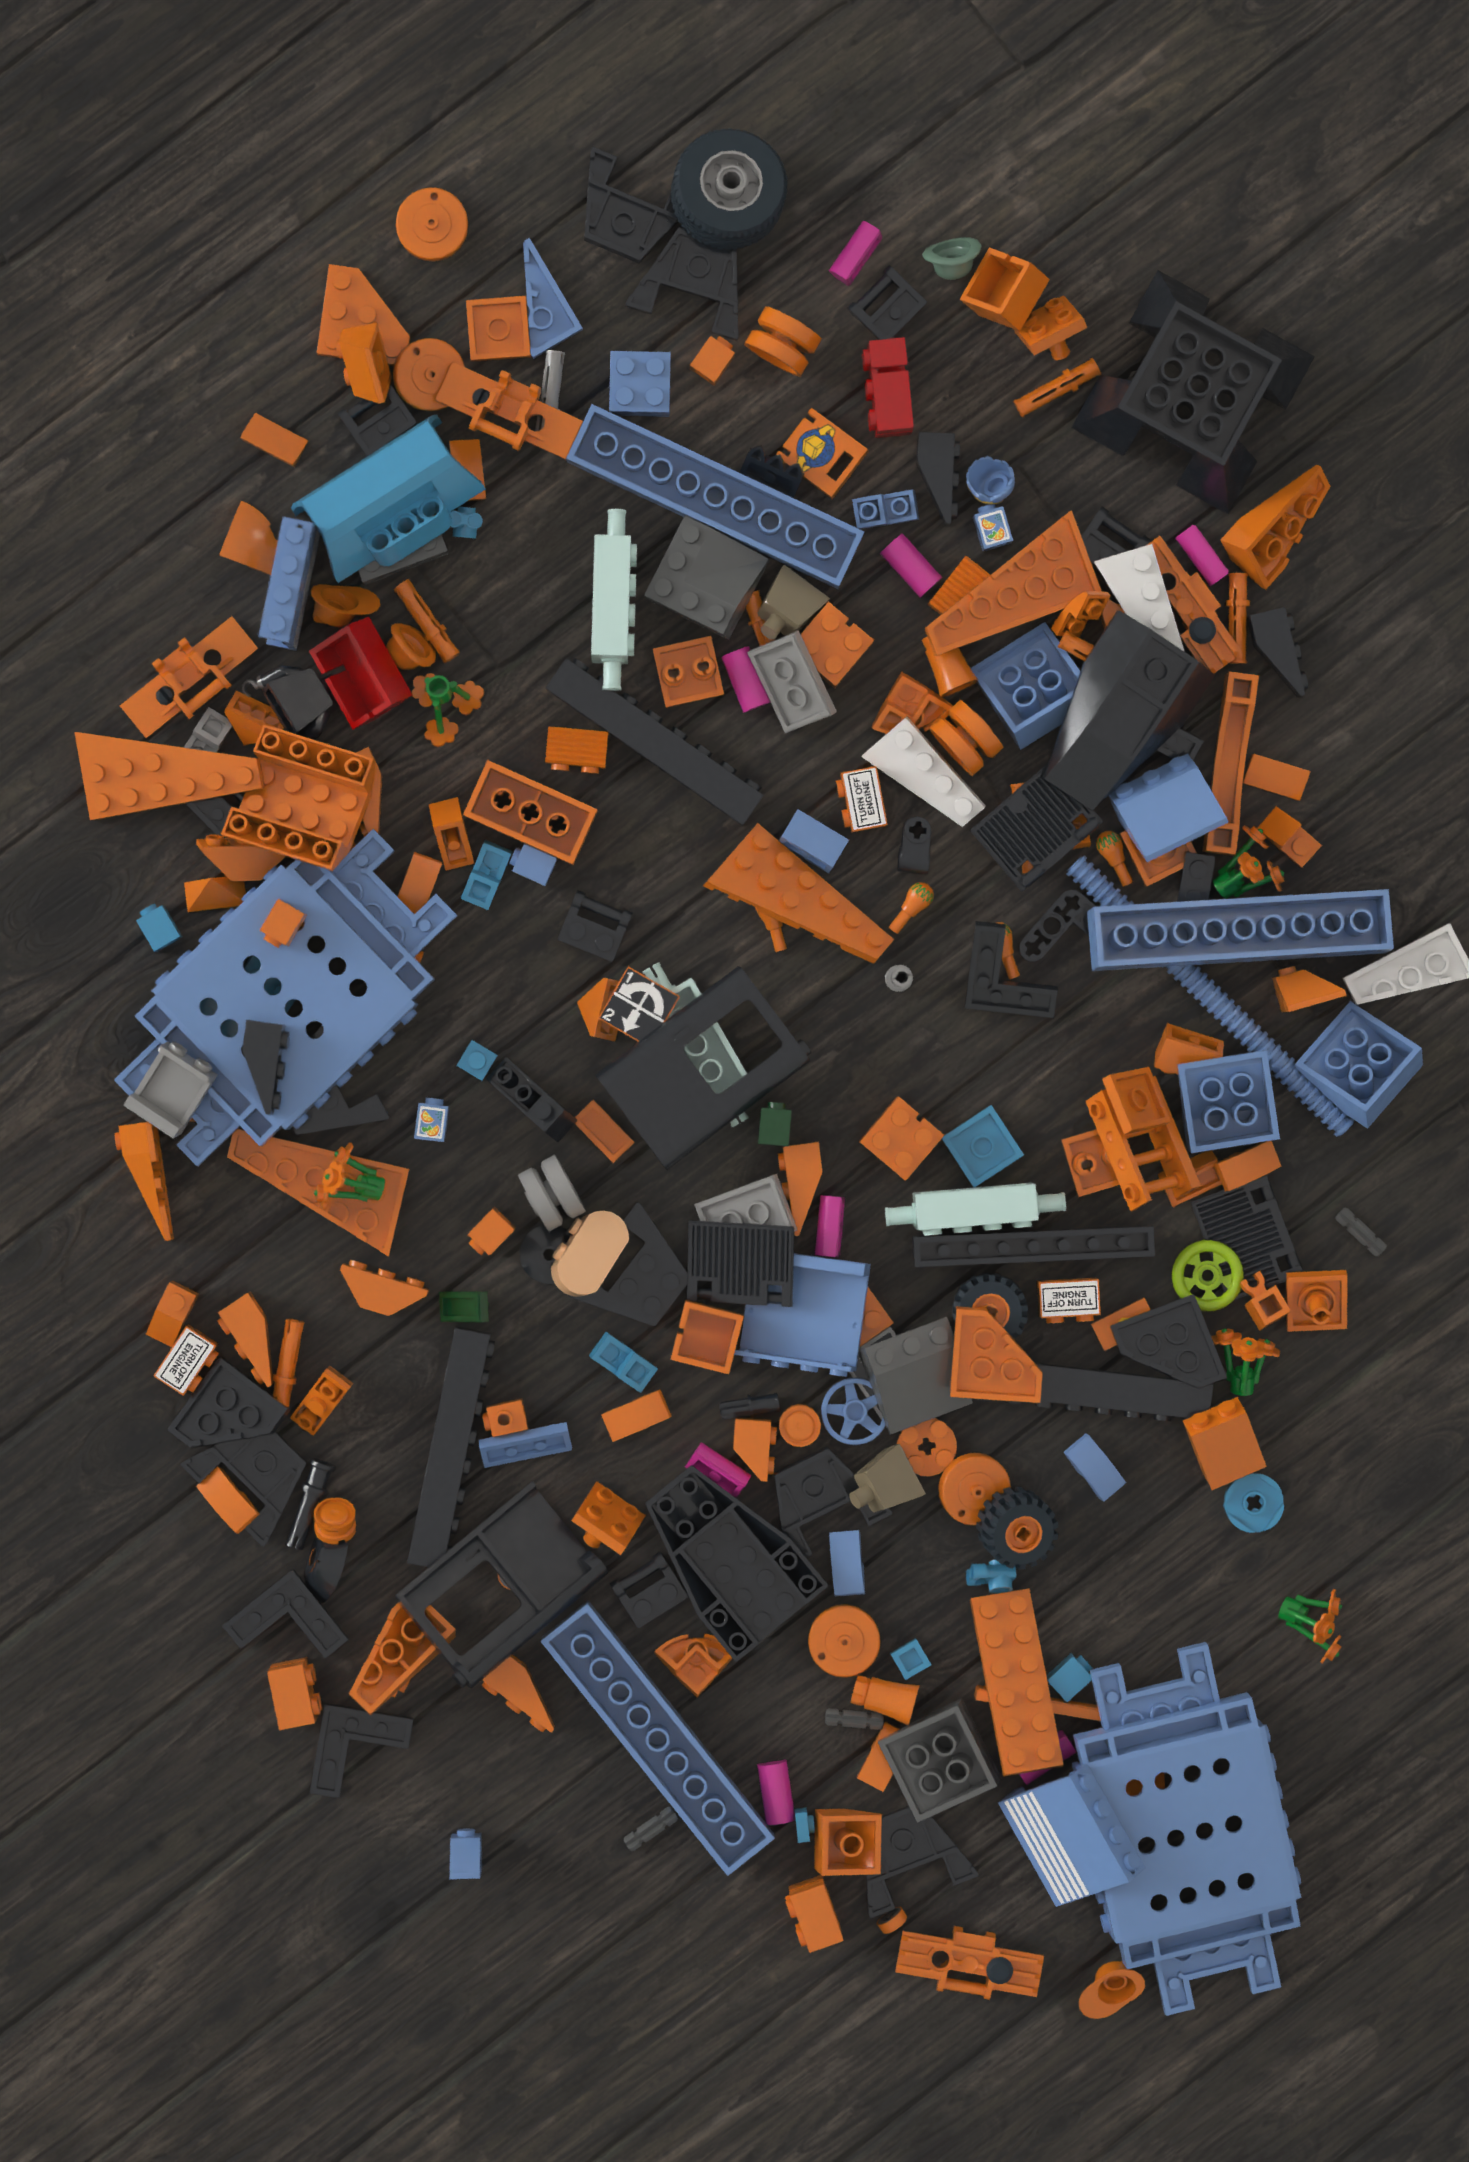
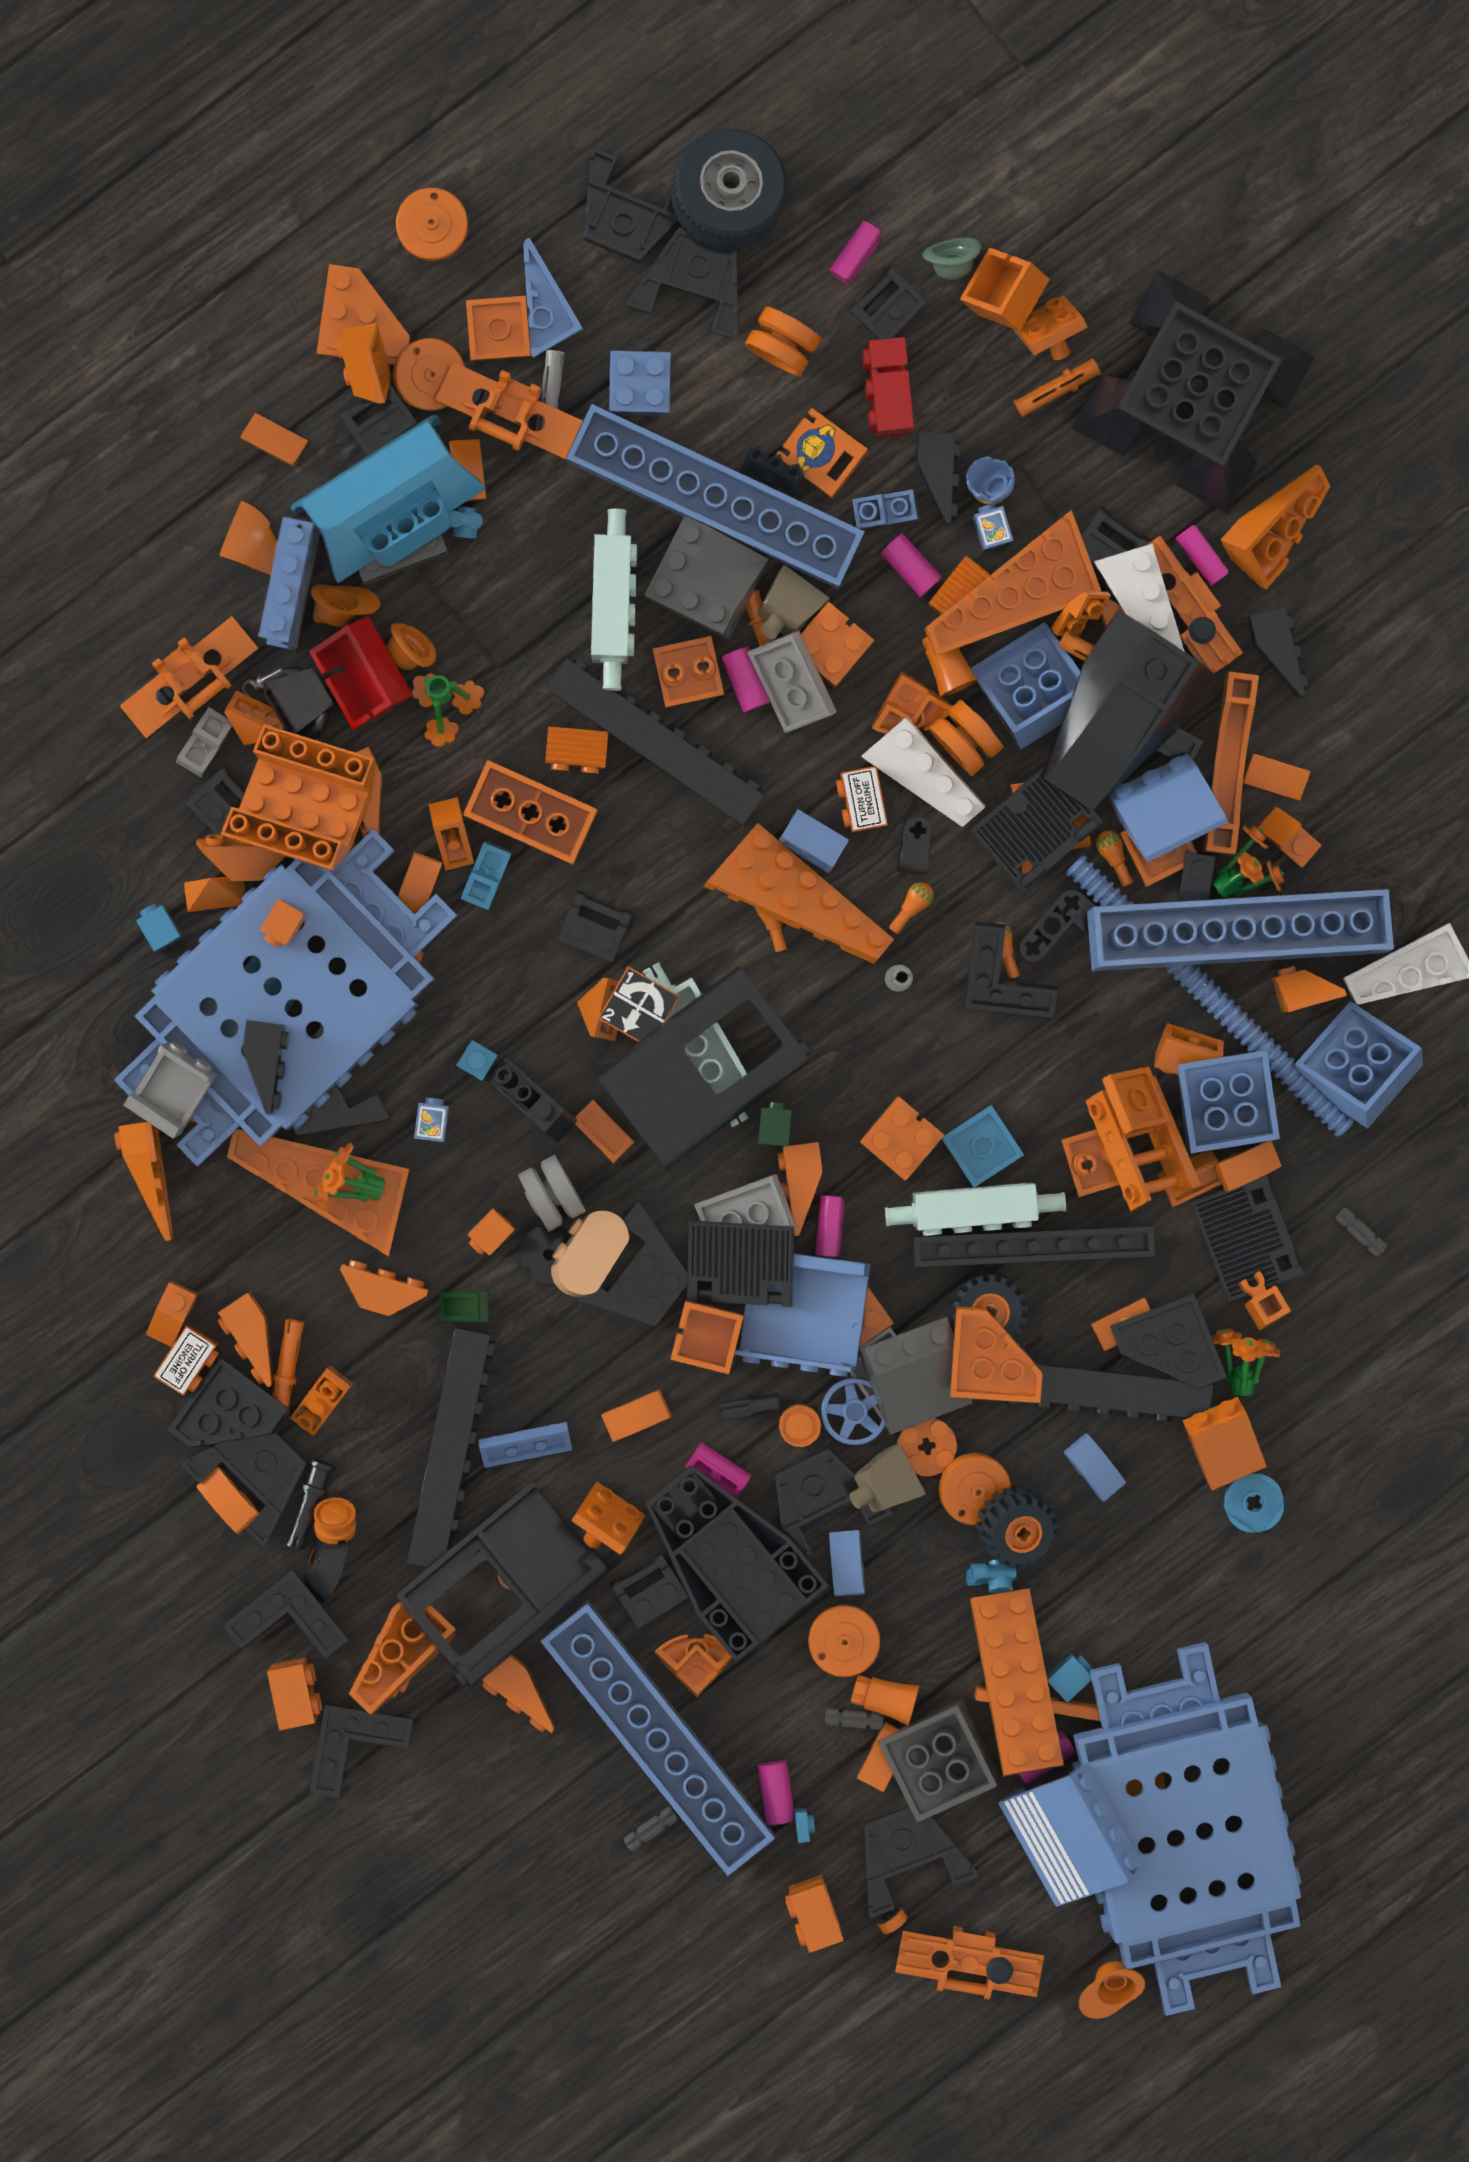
orange wing [75,732,265,820] -> none
orange pin [393,579,460,664] -> none
medium blue slope [450,1828,482,1879] -> none
orange brick [482,1398,528,1437] -> none
medium blue brick [509,844,558,887] -> none
dark azure slope [589,1332,658,1393] -> none
orange brick [690,336,735,386] -> none
orange slope [733,1417,777,1482] -> none
orange slope [814,1809,882,1876] -> none
dark azure plate [890,1638,931,1680] -> none
brick [1037,1278,1101,1323] -> none
lime plate [1172,1240,1244,1311] -> none
orange pin [1226,573,1250,664] -> none
plant [1278,1589,1342,1664] -> none
orange plate [1286,1270,1347,1332] -> none

